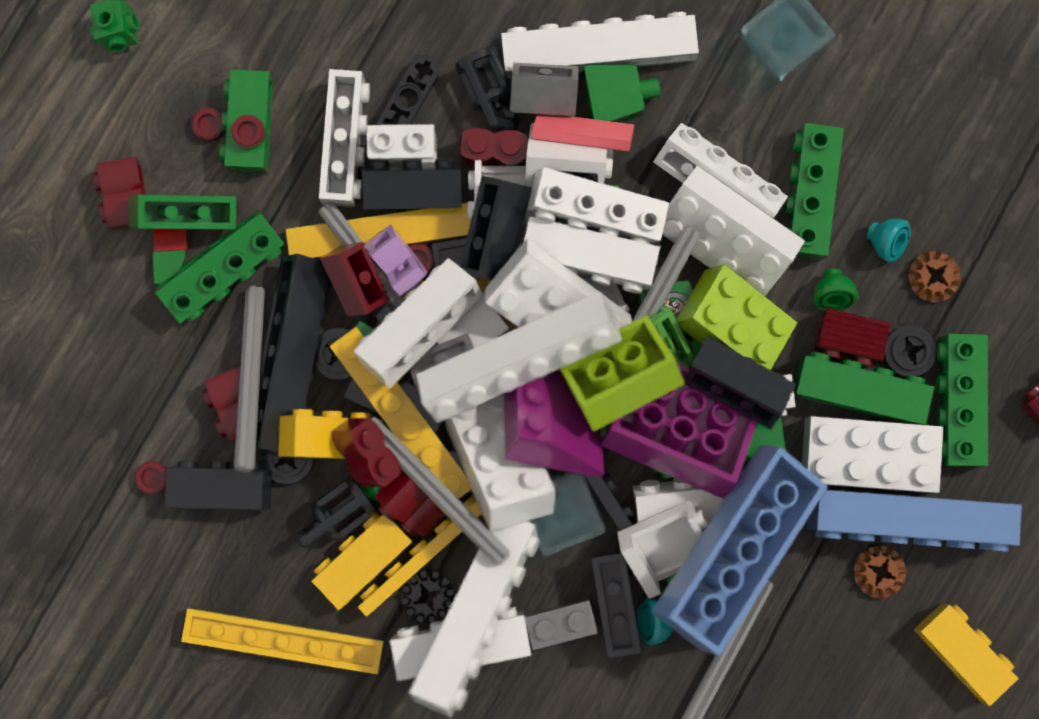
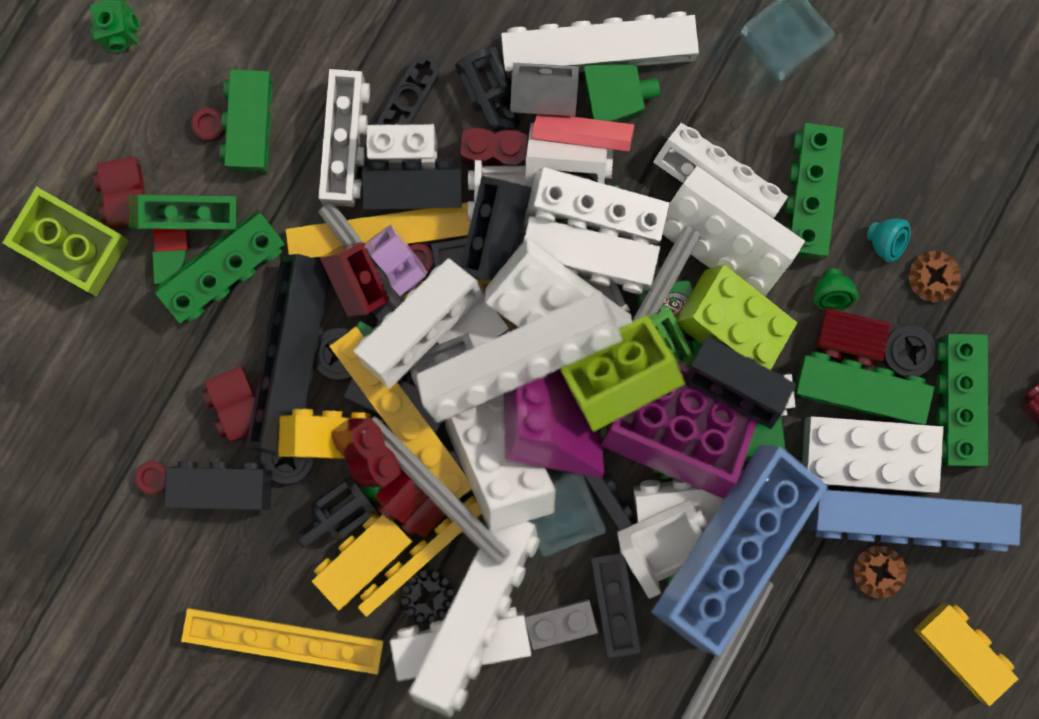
dark red tile [231,115,265,149] -> none
light grey axle [234,286,265,472] -> none
teal brick [637,599,674,645] -> none
none -> lime brick [2,186,129,297]

